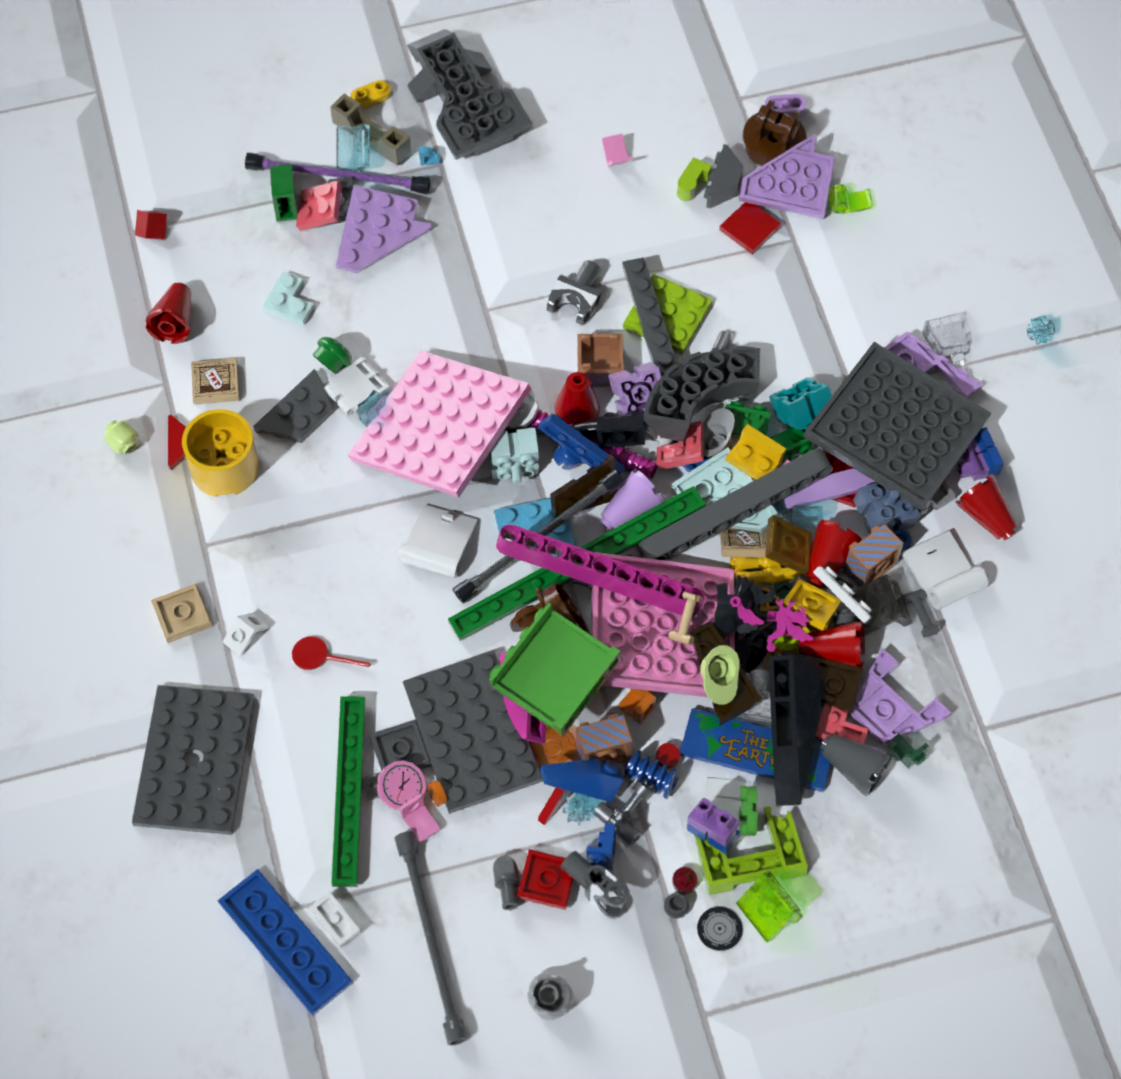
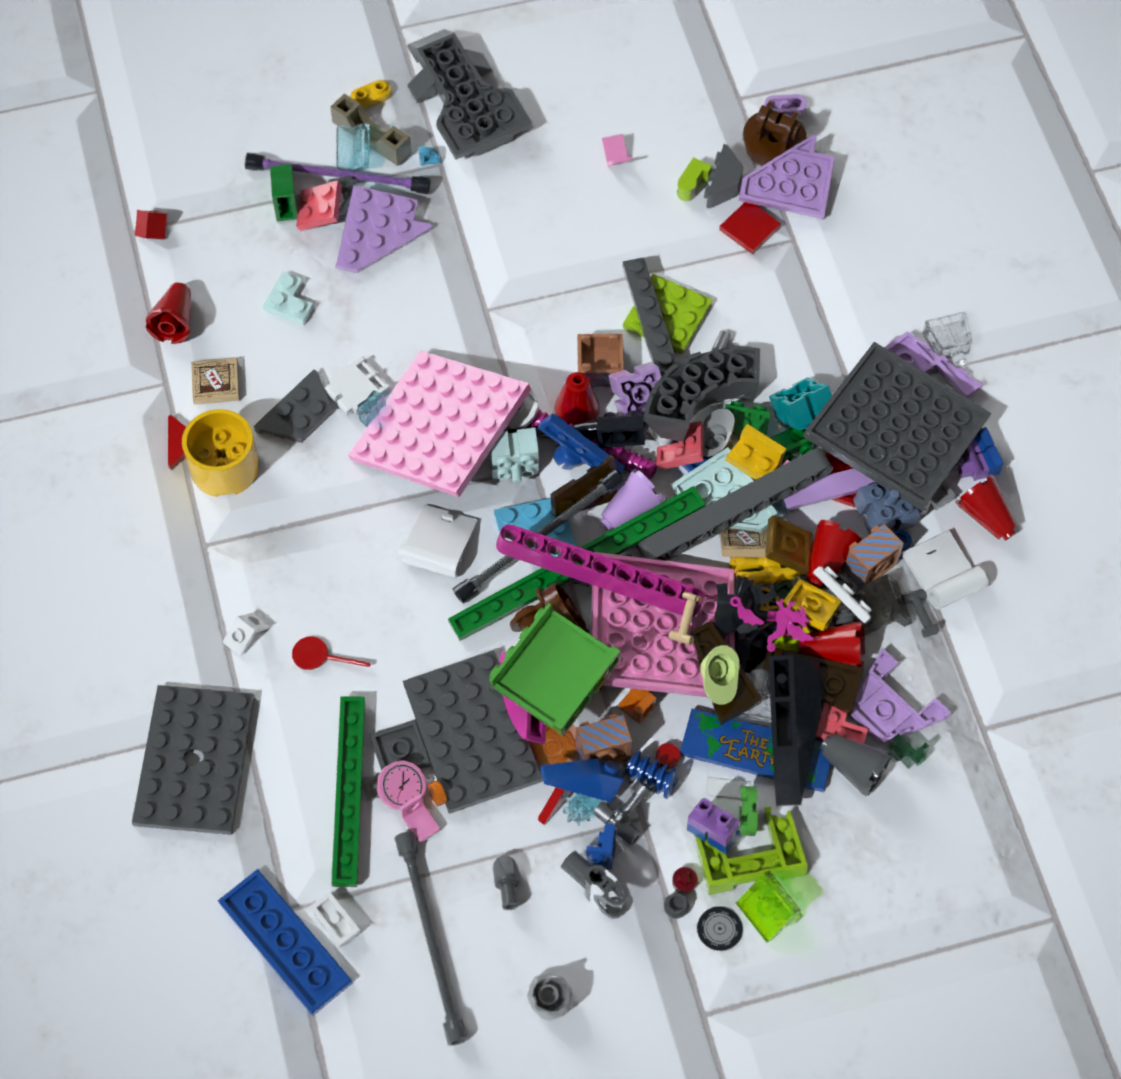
yellowish green head [104,420,139,455] -> none
tan tile [151,584,213,643] -> none
green piece [312,336,352,374] -> none
red plate [517,849,573,910] -> none
dark grey connector [547,260,602,325] -> none
clear light blue piece [791,505,823,528] -> none
clear neon green panel [828,184,872,214] -> none
clear light blue gear [1027,315,1055,344] -> none

